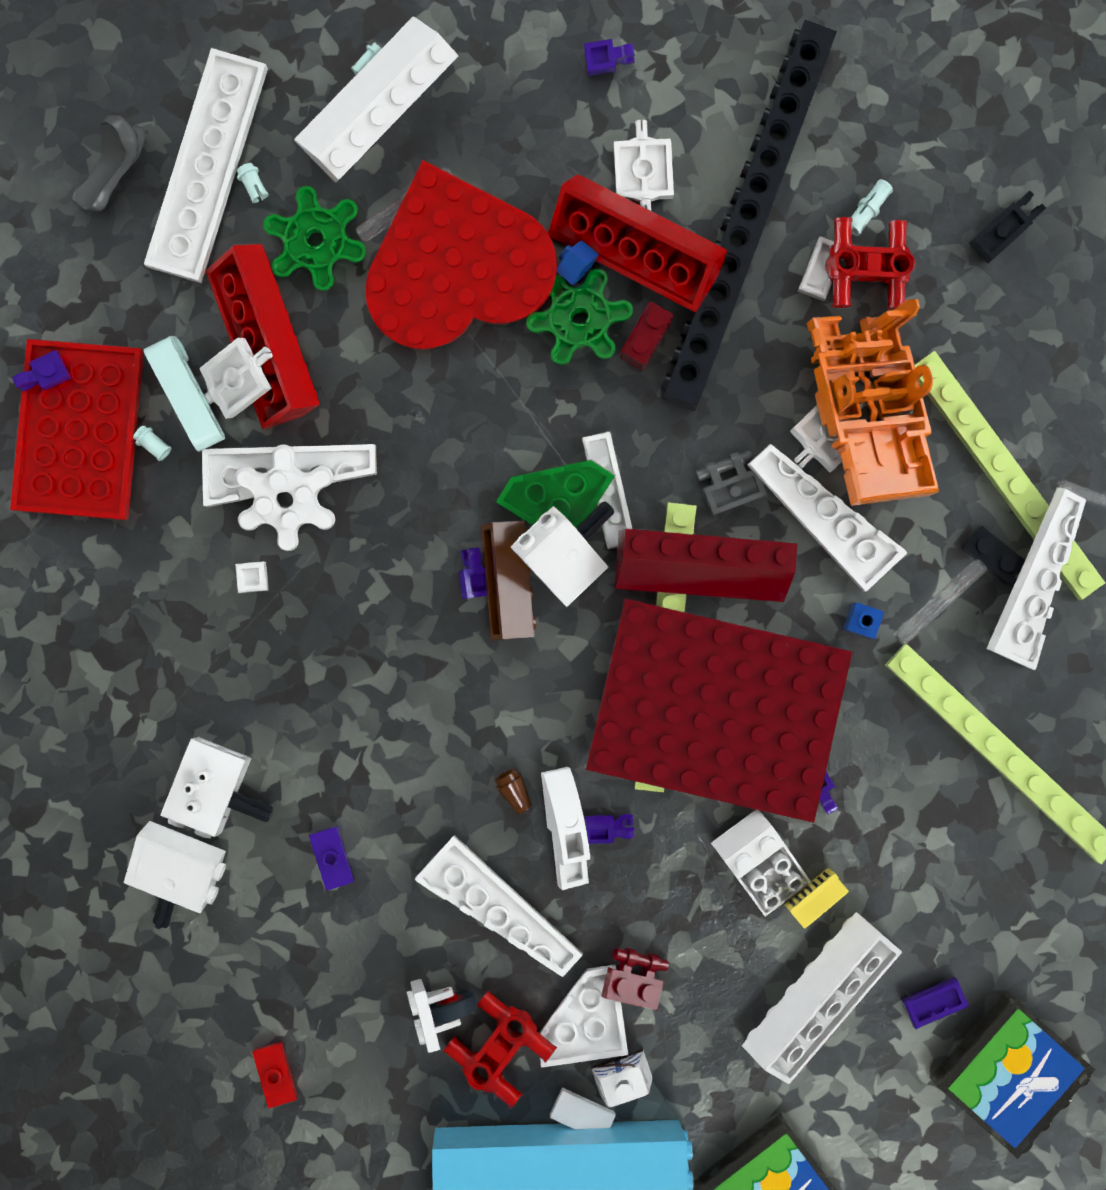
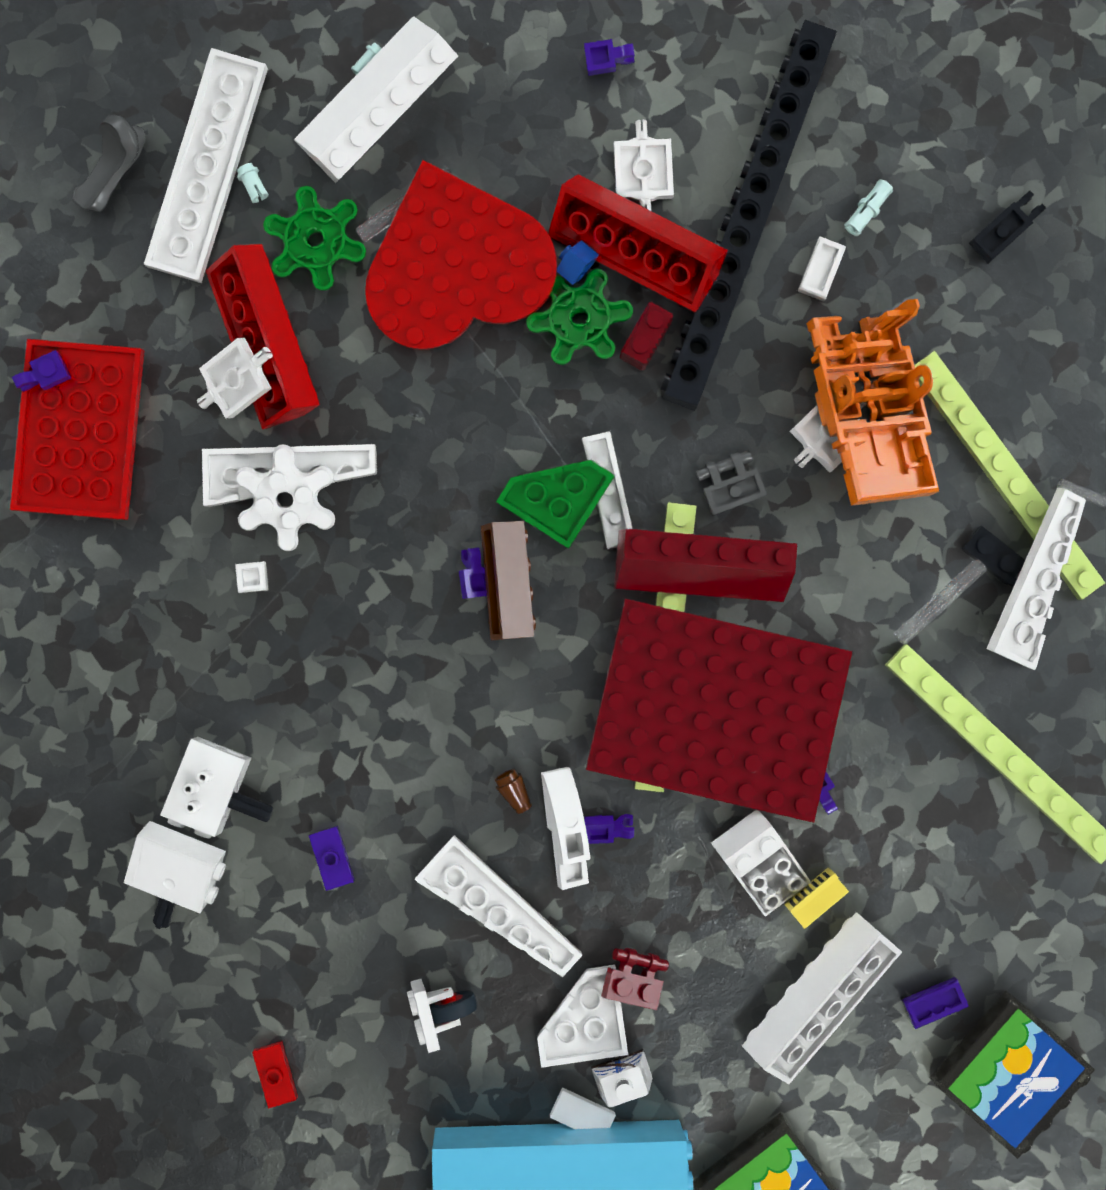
light aqua pin [133,425,172,461] -> none
light aqua beam [144,336,225,452] -> none
red piece [443,991,557,1109] -> none
white piece [511,501,614,607] -> none
white wing [747,444,907,592] -> none
red piece [825,217,915,310] -> none
blue plate [843,602,884,639] -> none

